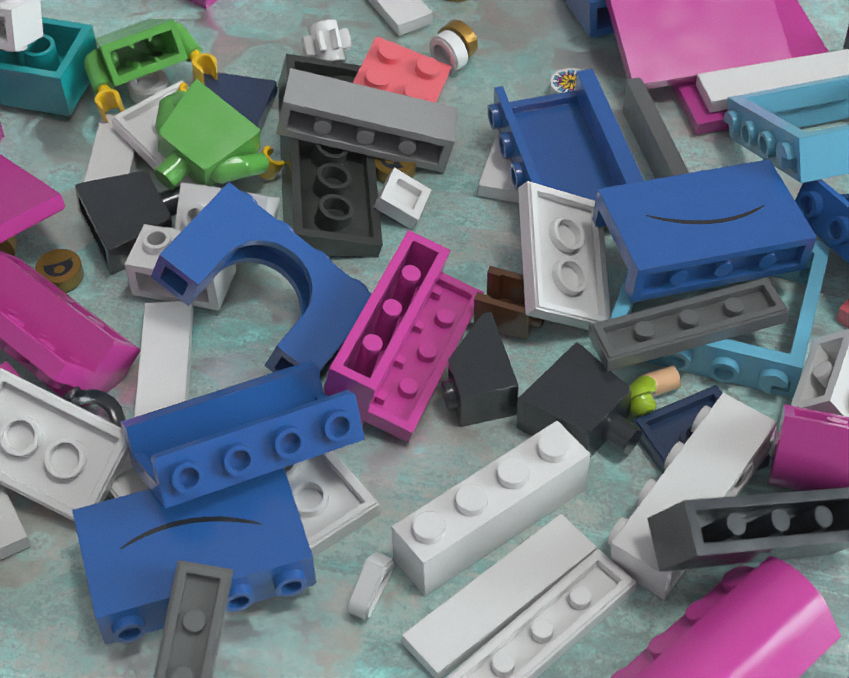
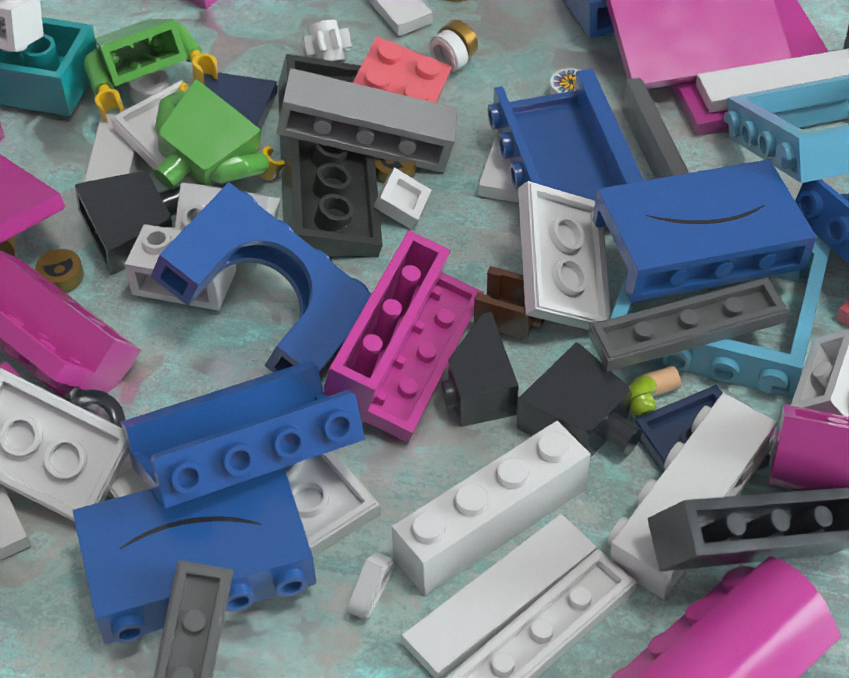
white tile [134,301,193,417] -> none

